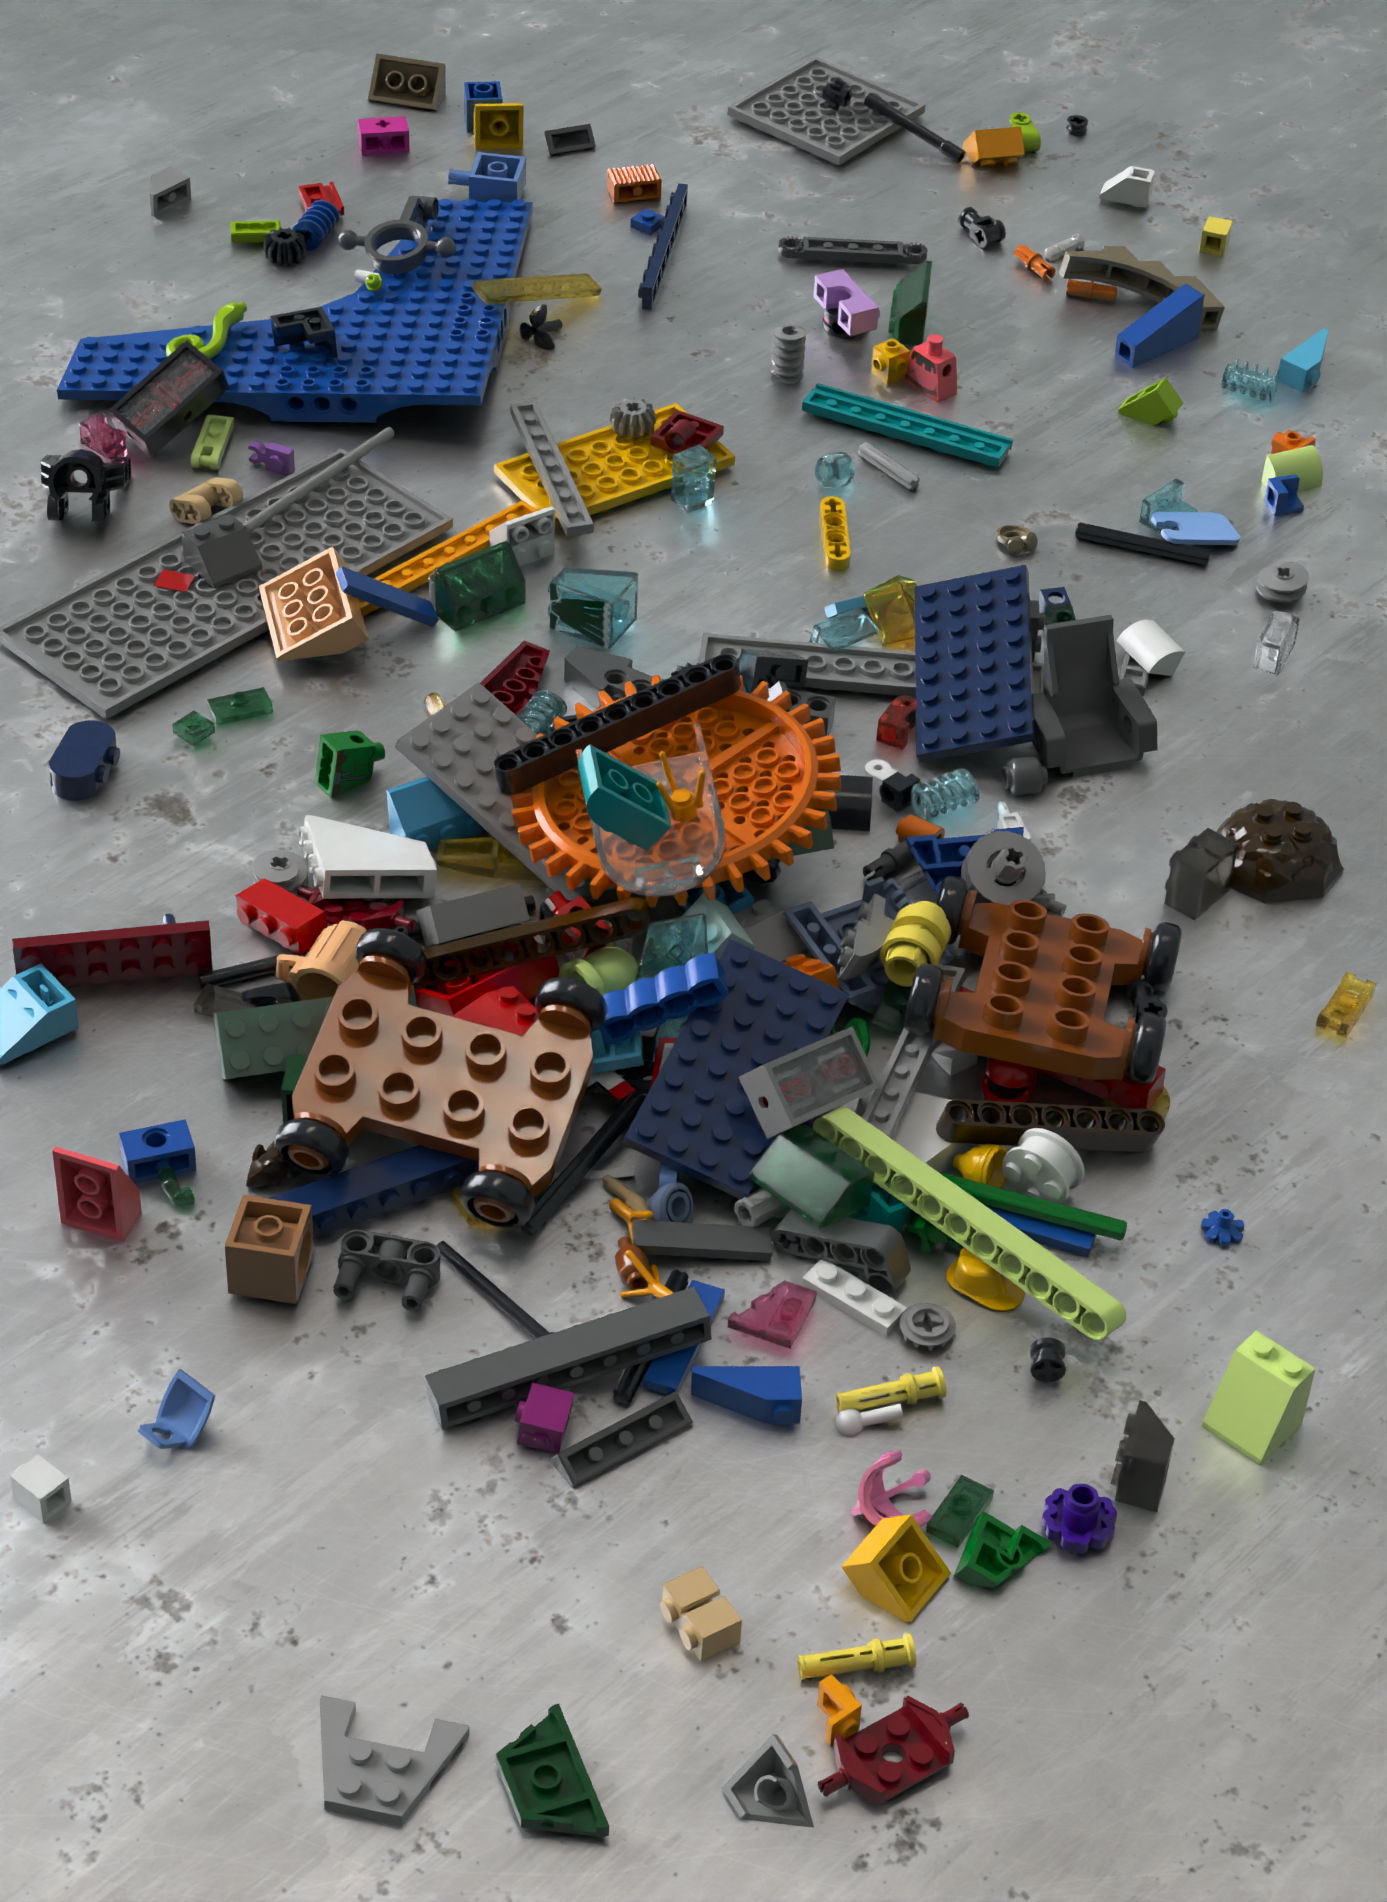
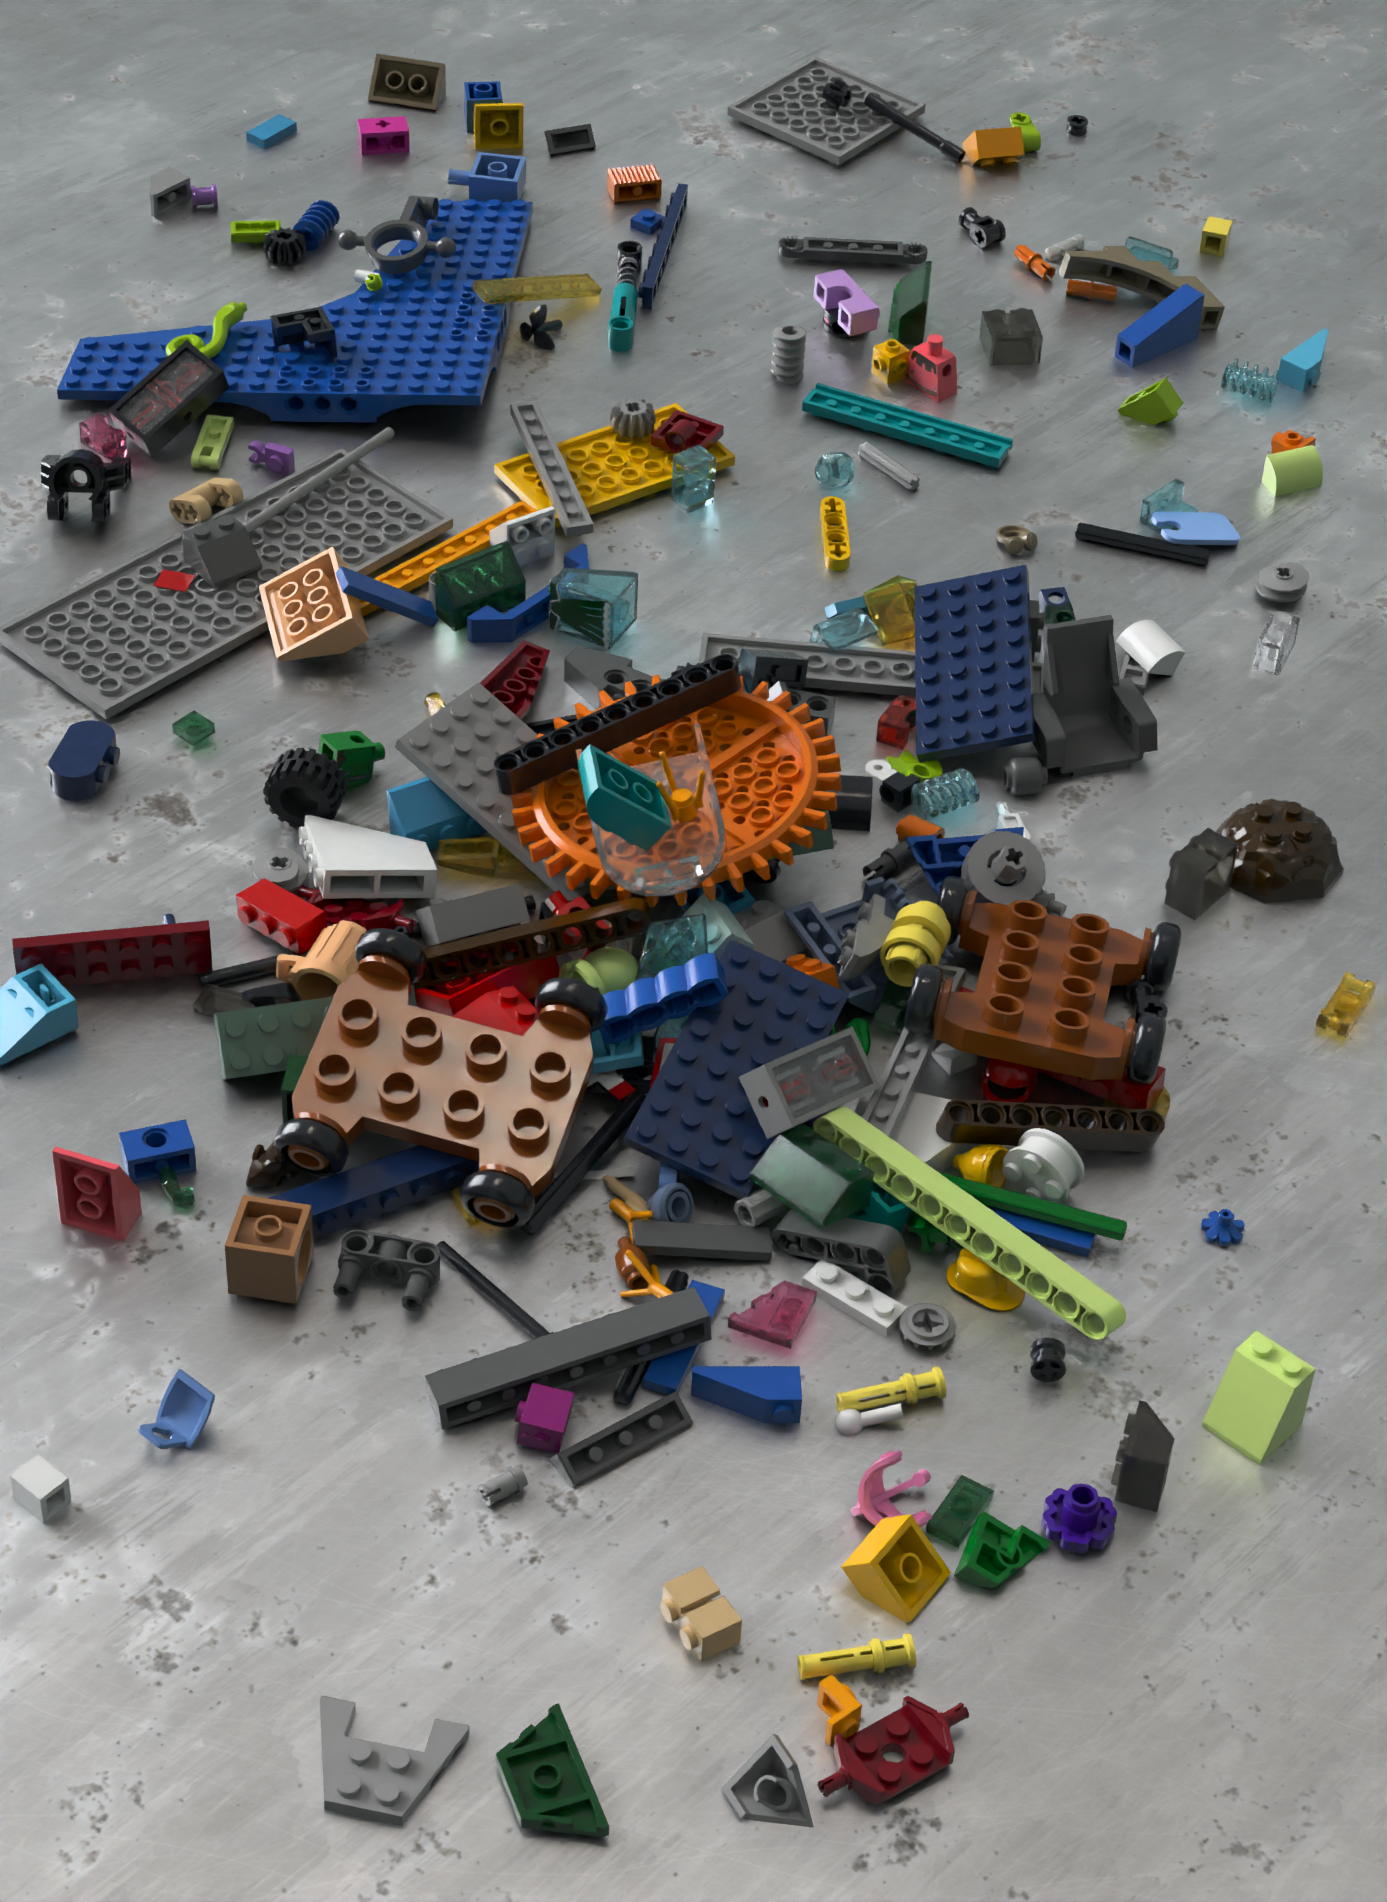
clear green plate [207,687,273,725] -> none
red plate [298,182,344,216] -> none
clear light blue piece [517,690,567,735] -> none
white slope [1099,166,1155,208] -> none
blue panel [1264,475,1304,516] -> none
none -> medium lavender bush [191,184,218,208]
none -> dark azure tile [246,114,297,149]
none -> black tyre [263,748,348,828]
none -> blue slope [467,543,589,643]
none -> light grey pin [478,1466,528,1506]
none -> piece [607,241,642,352]
none -> lime plate [887,750,942,790]
none -> clear smoke piece [979,308,1043,366]
none -> clear light blue panel [1125,236,1179,273]

